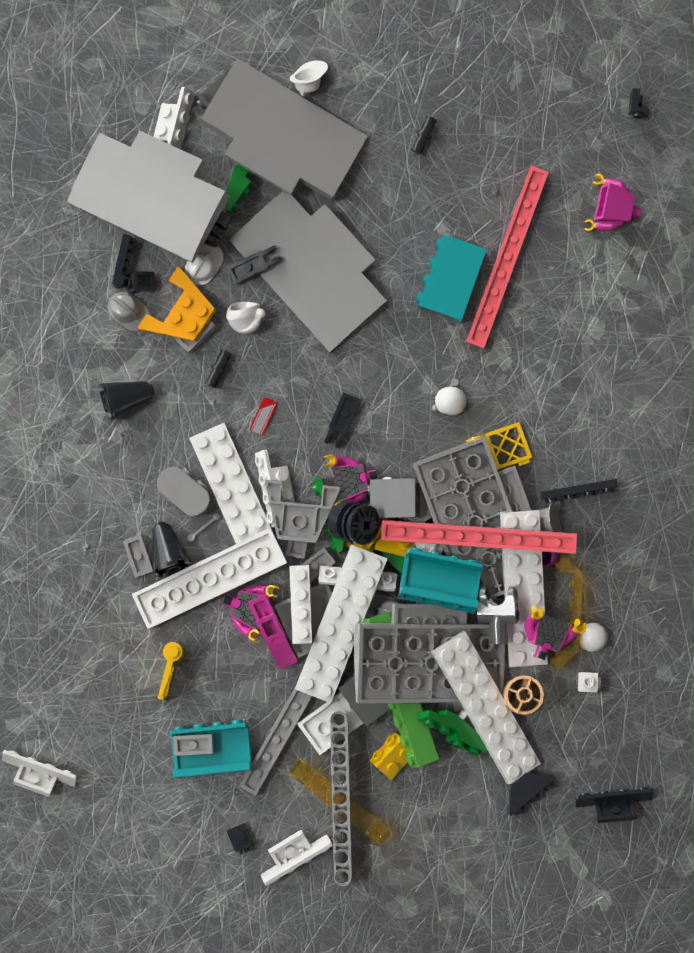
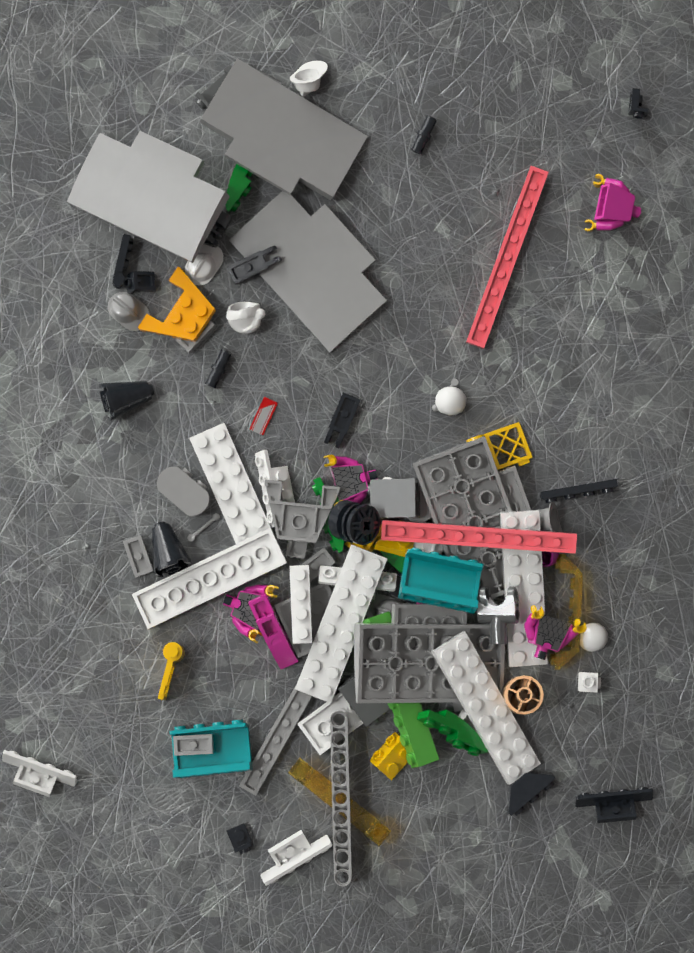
white bracket [154,87,195,149] -> none
teal panel [416,234,487,323] -> none

